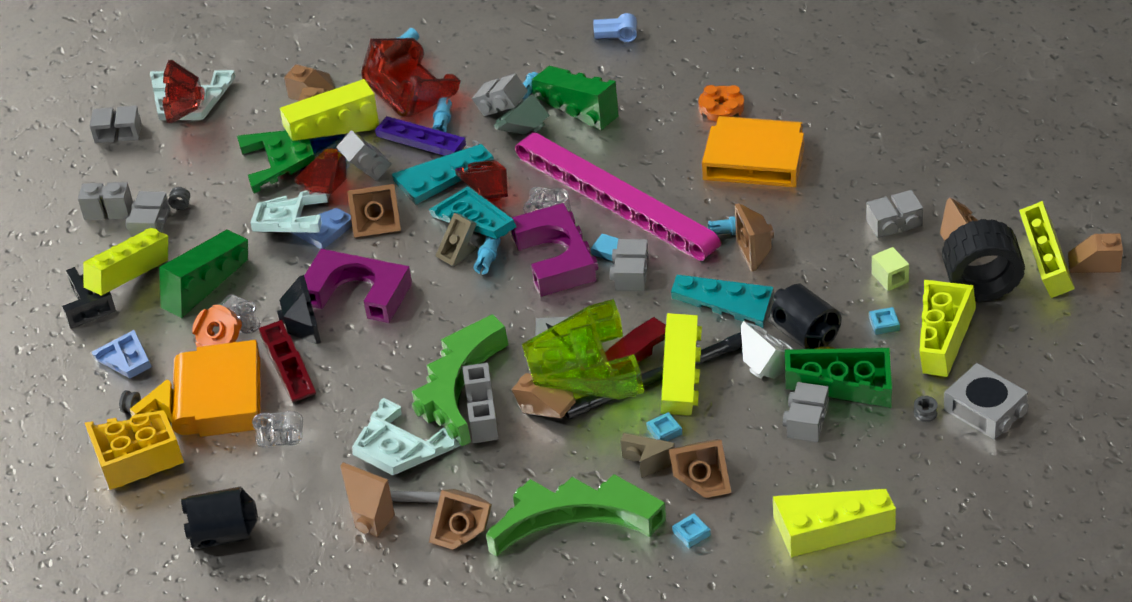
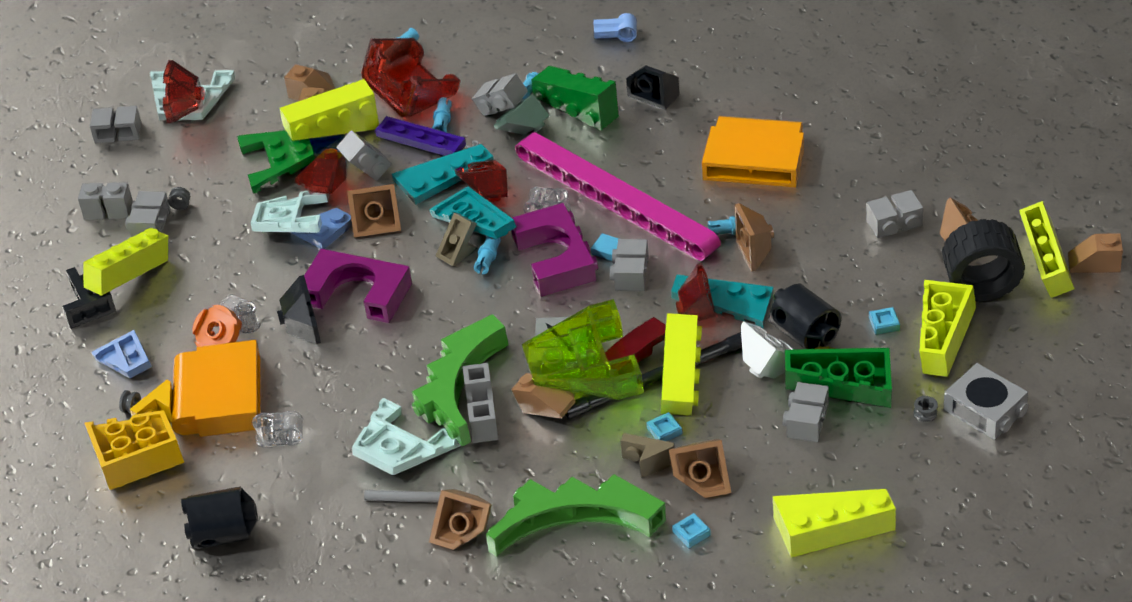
green wedge [159,229,248,318] -> none
dark red slope [259,320,316,403] -> none
medium nougat slope [340,462,395,537] -> none
orange plate [698,85,744,122] -> none
yellowish green brick [872,247,909,291] -> none
none -> black slope [626,65,680,110]
none -> clear red slope [676,263,716,321]

